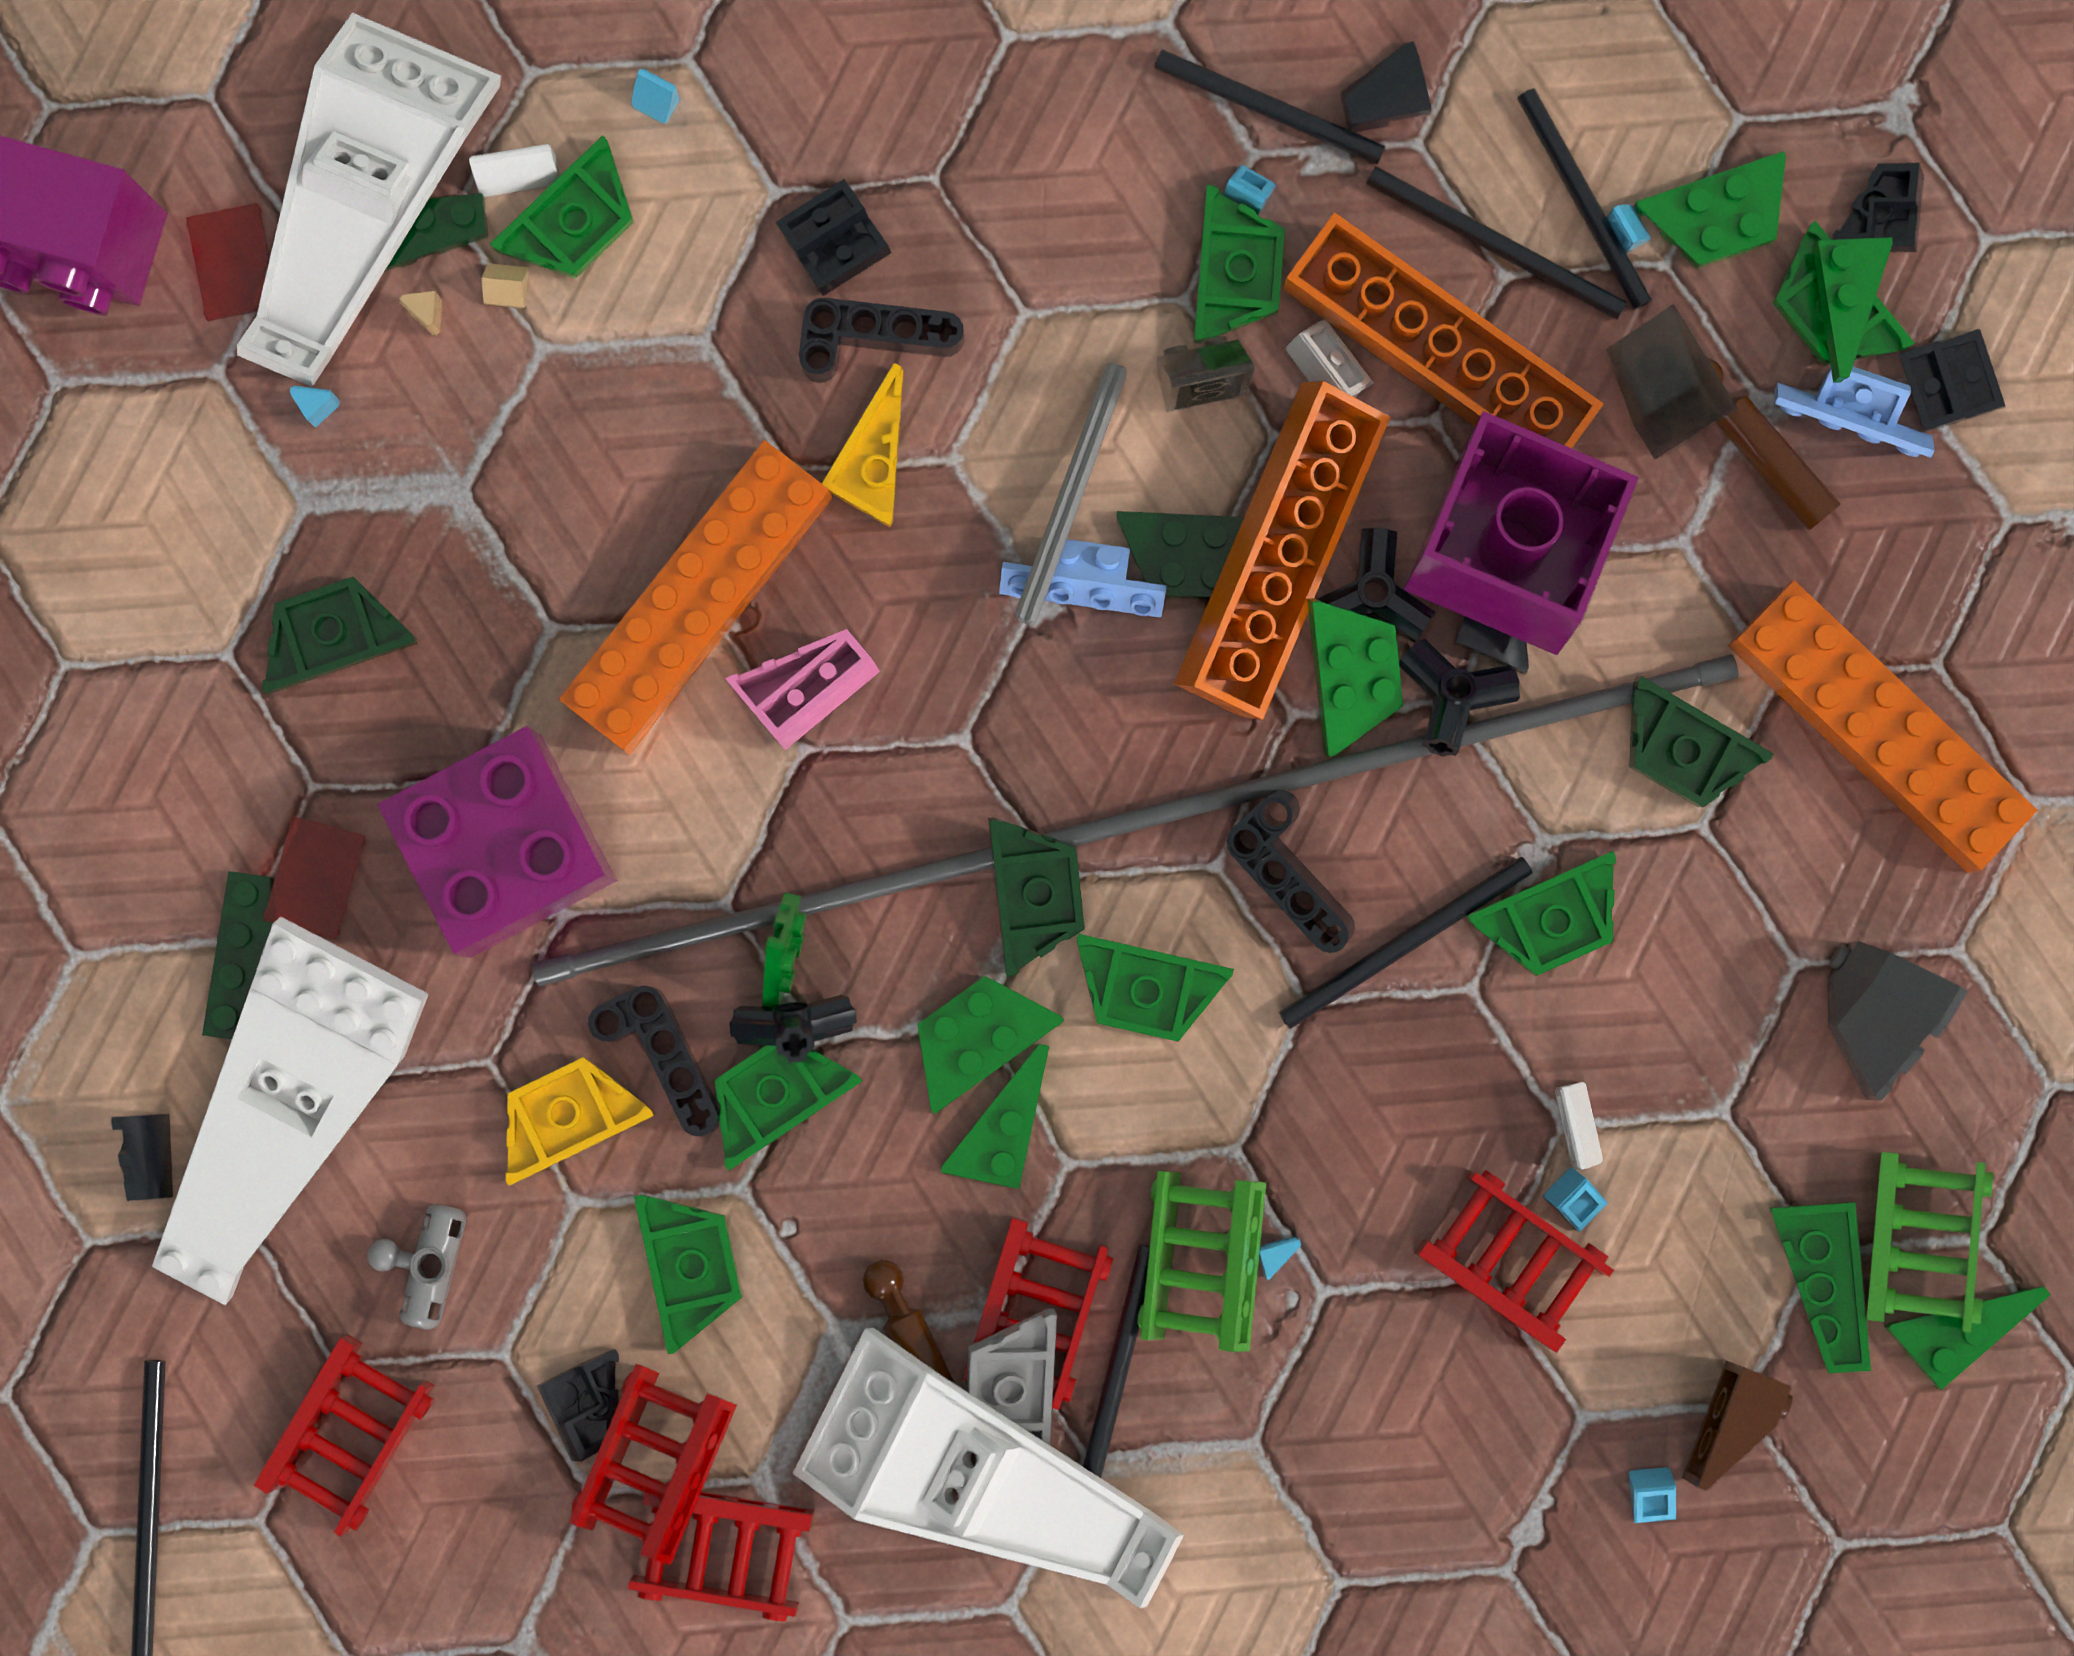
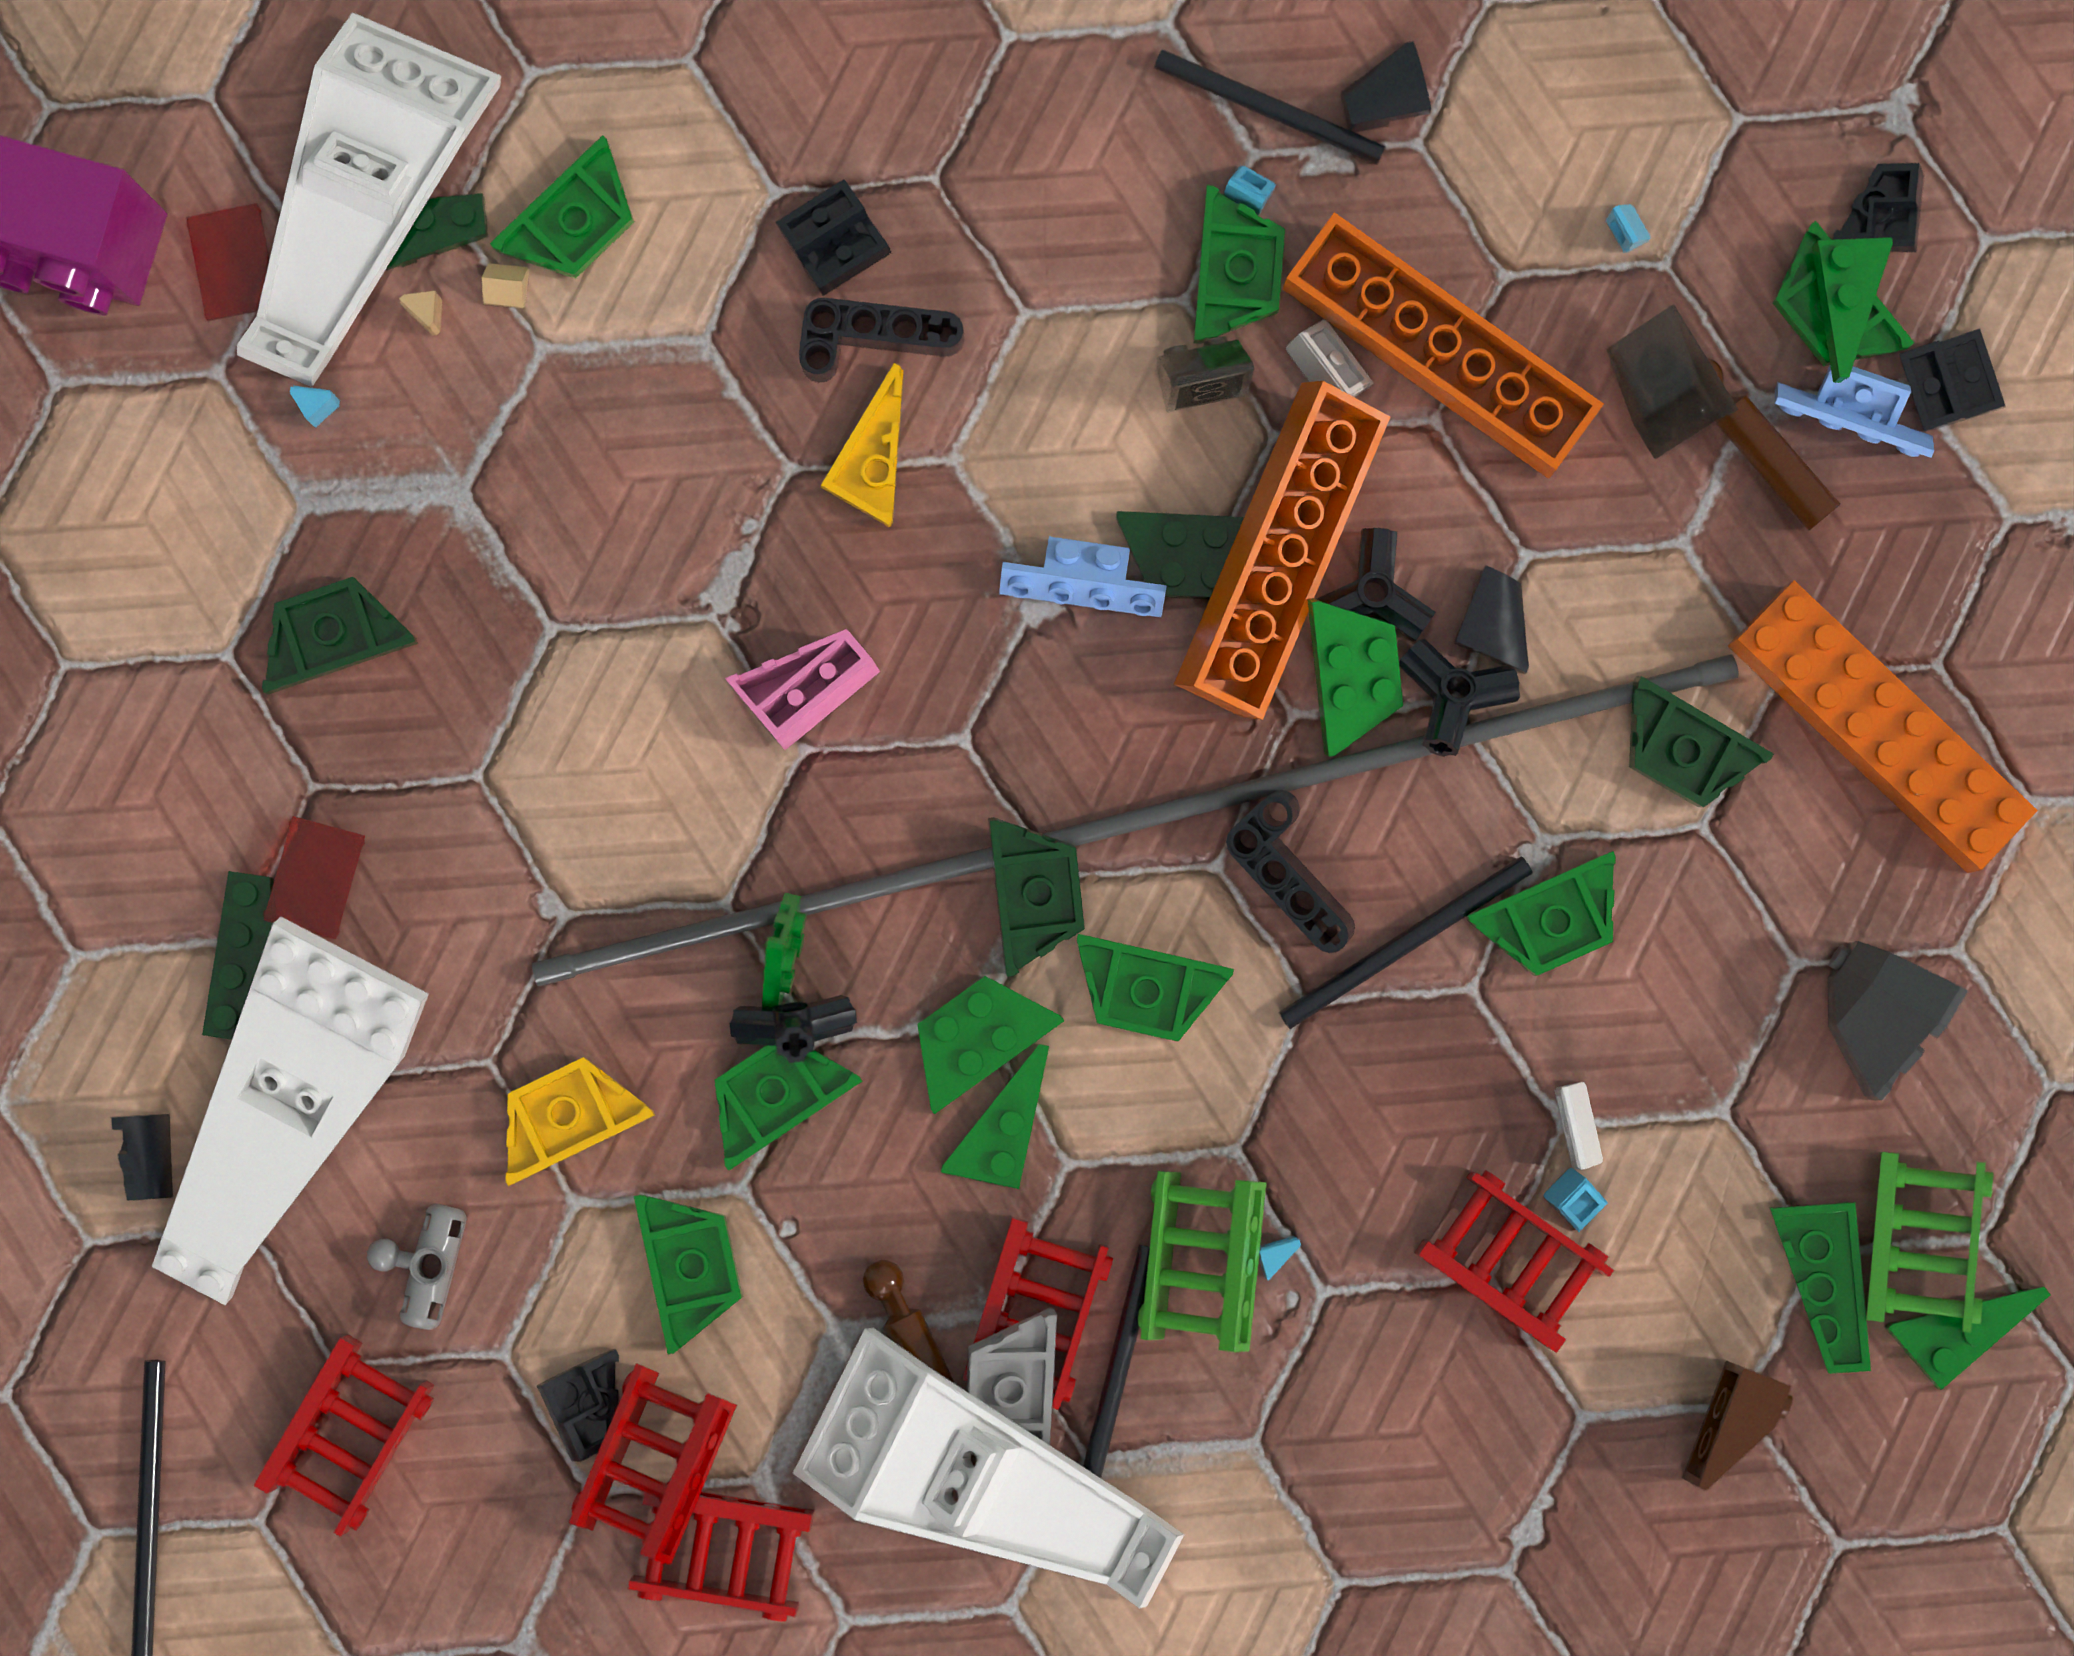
magenta brick [377,725,617,958] -> none
white slope [469,144,559,197] -> none
orange brick [558,440,833,755] -> none
black beam [588,986,720,1137] -> none
medium azure slope [631,69,680,123] -> none
light grey axle [1015,363,1127,626] -> none
black piece [1366,166,1627,320] -> none
magenta brick [1404,411,1639,655] -> none
black piece [1517,88,1652,311] -> none
medium azure slope [1629,1467,1676,1523] -> none
green wing [1634,151,1786,269] -> none

